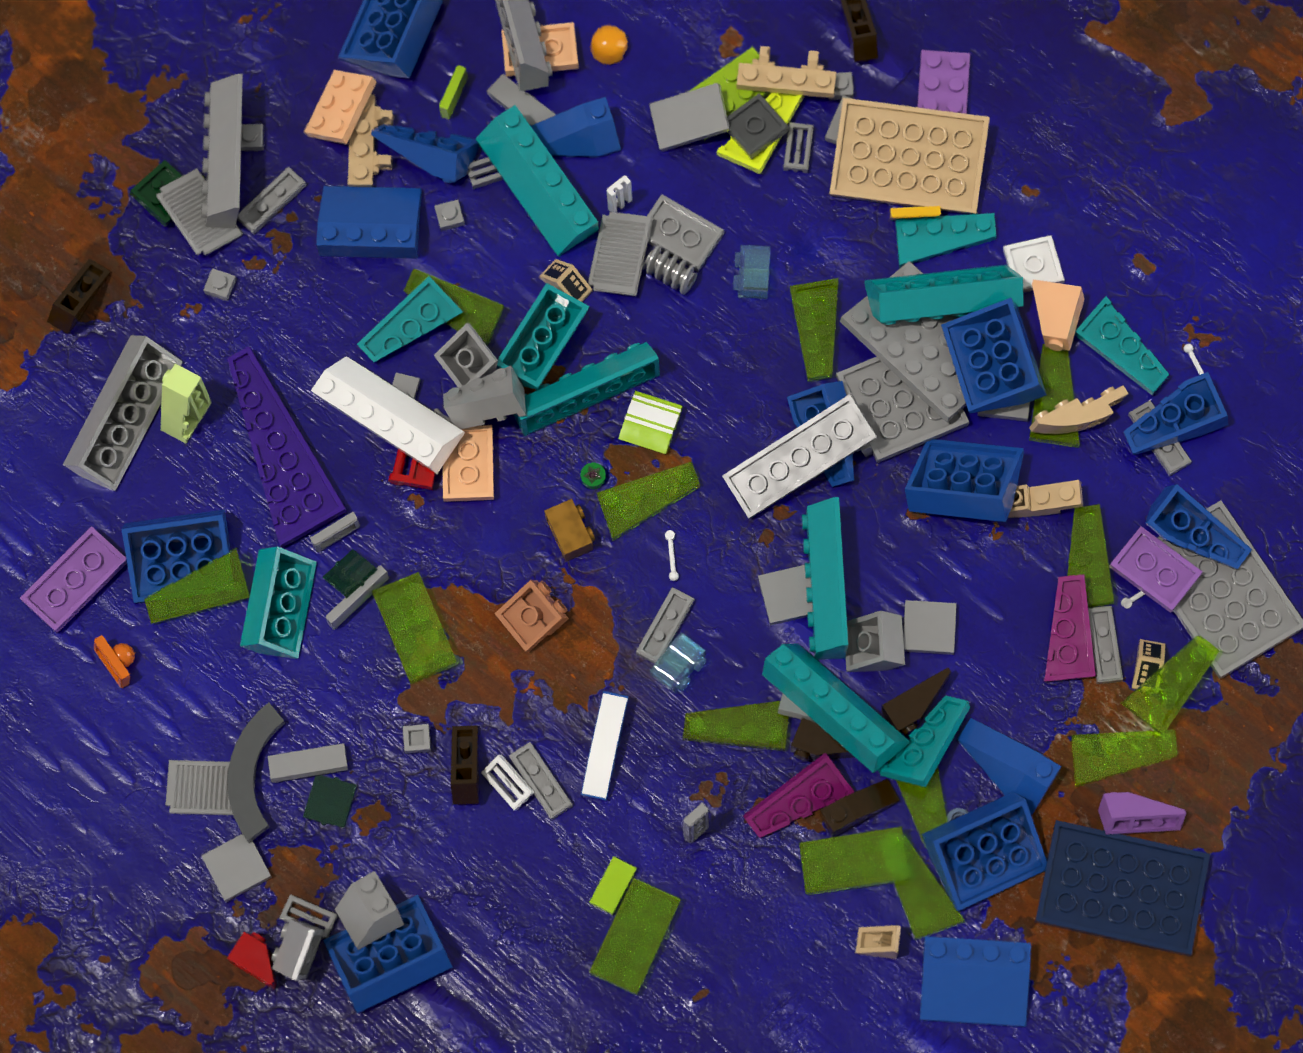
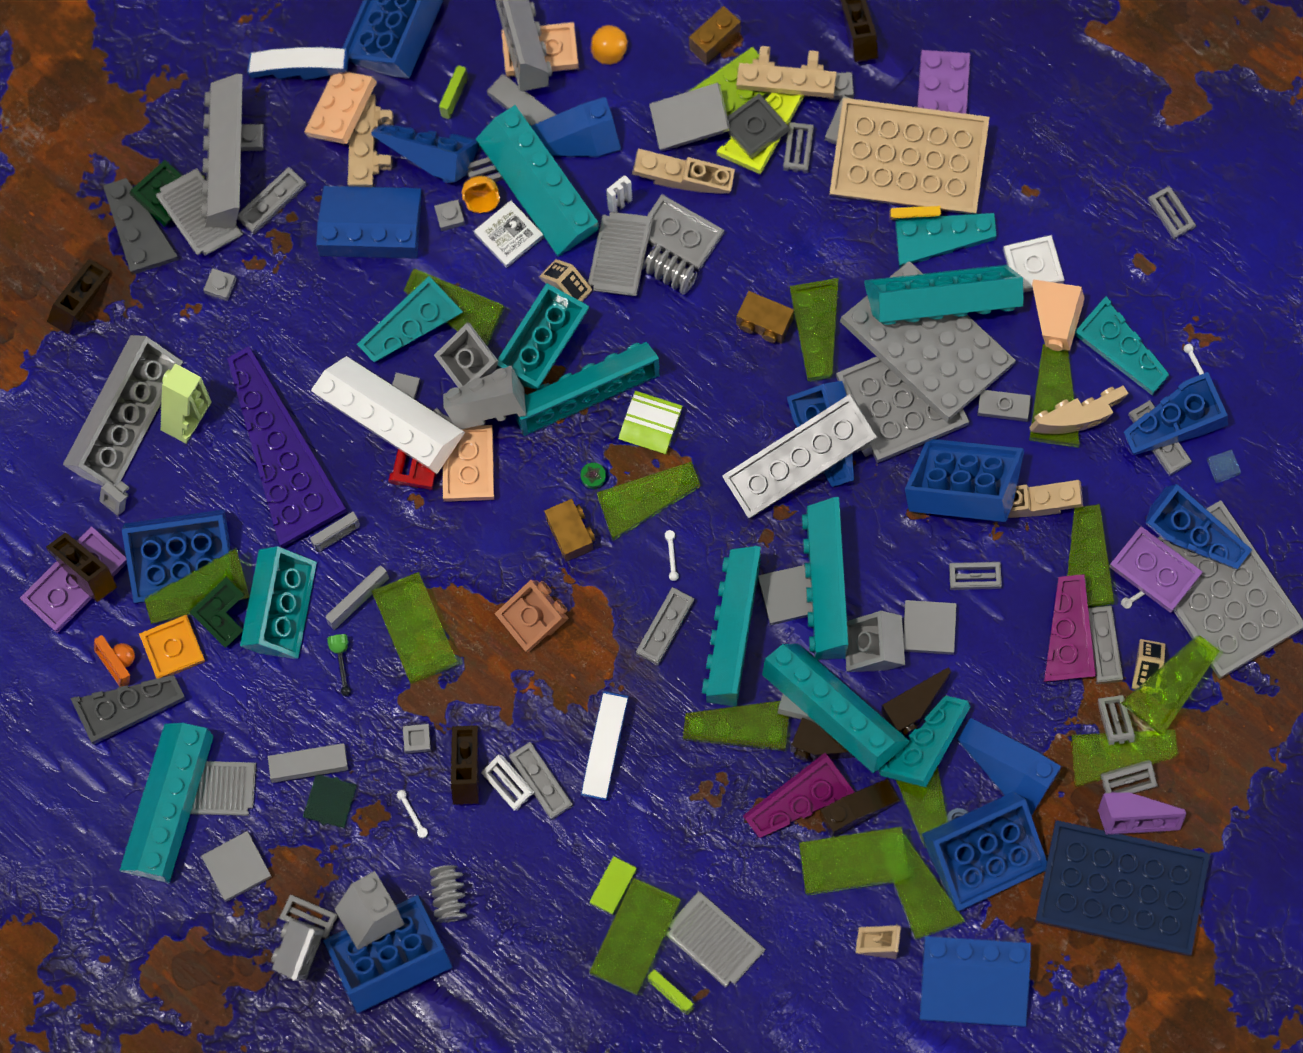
dark grey tile [227,702,285,843] -> none
red slope [227,932,277,989] -> none
clear green piece [322,549,377,598] -> none
clear light blue brick [650,632,707,694] -> none
light grey tile [683,803,709,843] -> none
clear light blue brick [733,245,770,299] -> none
blue slope [941,298,1047,413] -> none
none -> dark brown slope [46,532,117,602]
none -> dark grey wing [70,675,186,745]
none -> light grey tile [99,481,129,516]
none -> dark grey wing [103,178,179,275]
none -> teal slope [119,723,214,883]
none -> light orange tile [139,615,205,679]
none -> dark green plate [189,575,244,648]
none -> white slope [247,47,349,80]
none -> hinge [327,634,351,696]
none -> white hinge [397,790,428,838]
none -> light grey piece [429,865,467,922]
none -> light orange hair [461,176,500,213]
none -> white tile [474,201,543,268]
none -> tan slope [632,149,735,193]
none -> lime tile [648,969,694,1015]
none -> light grey window [666,891,765,987]
none -> pearl gold brick [689,6,741,65]
none -> teal slope [702,546,761,707]
none -> pearl gold brick [736,291,794,344]
none -> light grey tile [949,562,1001,590]
none -> light grey tile [1098,695,1135,746]
none -> light grey tile [1100,760,1157,793]
none -> light grey tile [1148,186,1196,240]
none -> clear light blue plate [1207,450,1241,483]

